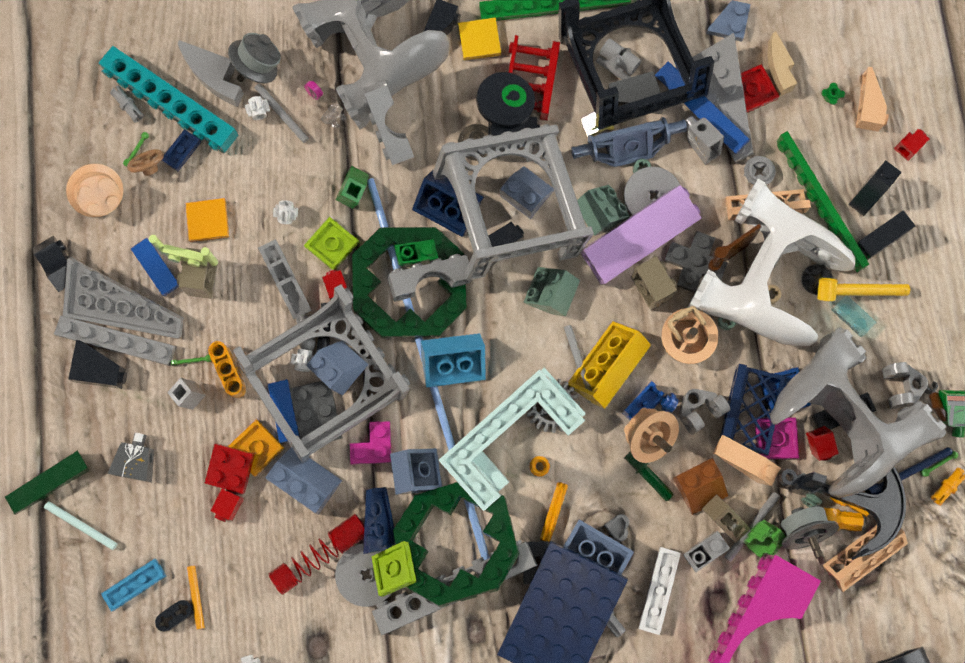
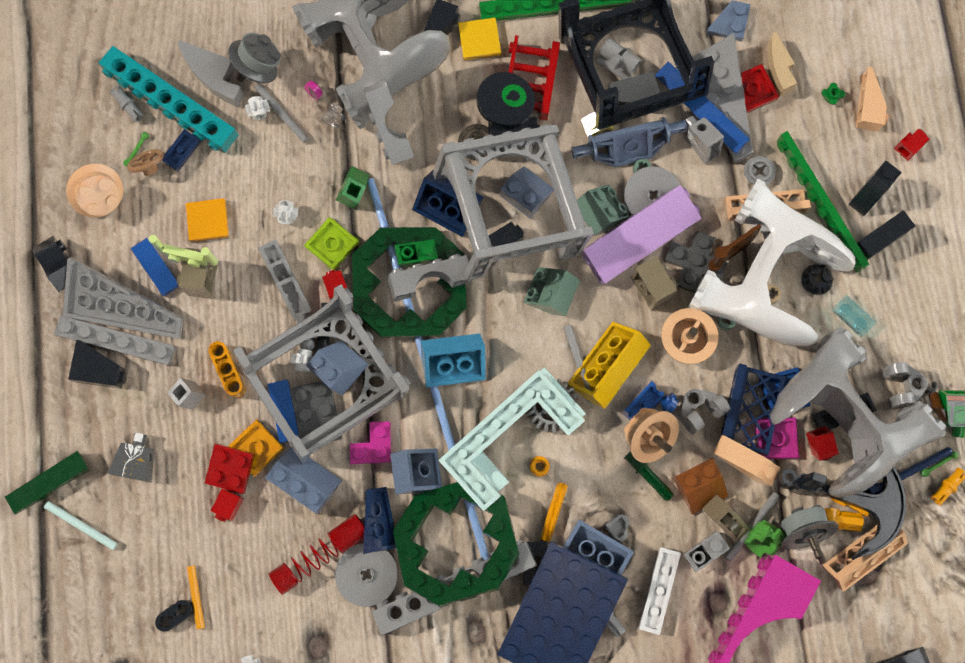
dark azure tile [101,559,167,612] -> none
bright green hinge [171,354,212,365] -> none
lime tile [371,541,416,597] -> none
tan piece [667,306,706,341] -> none
sand green bush [801,493,822,508] -> none
yellow piece [817,278,910,301] -> none

